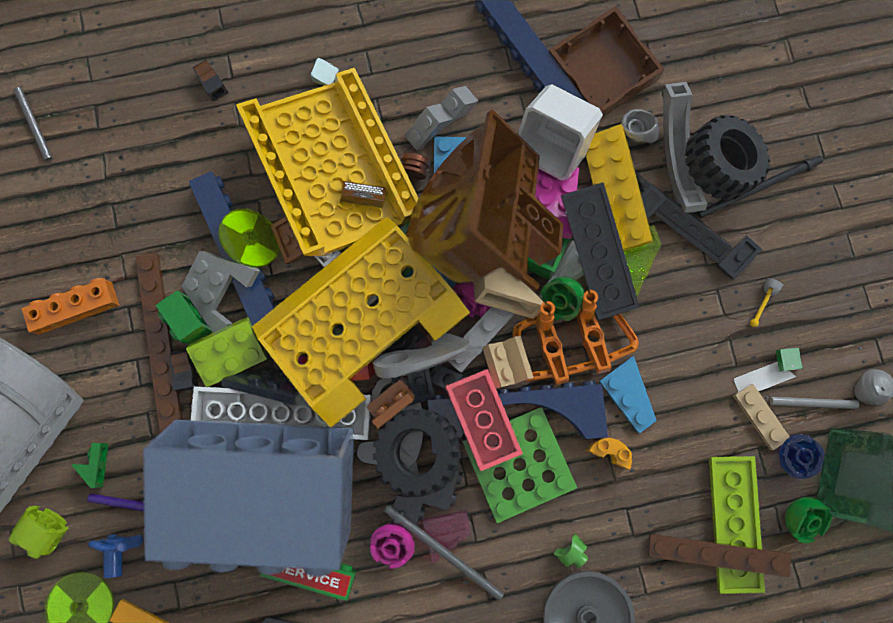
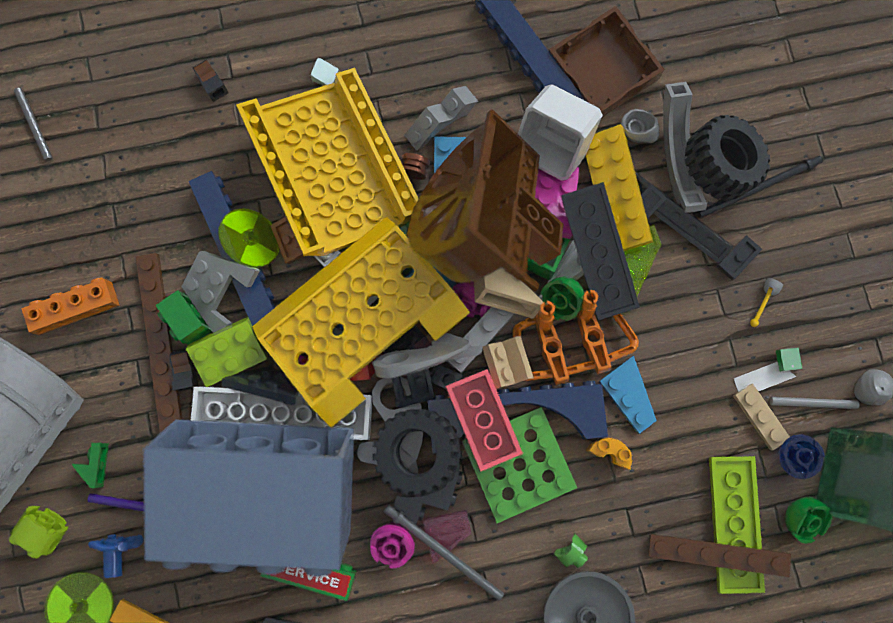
slope [341,181,385,208] -> none
dark orange bracket [367,379,415,428] -> none

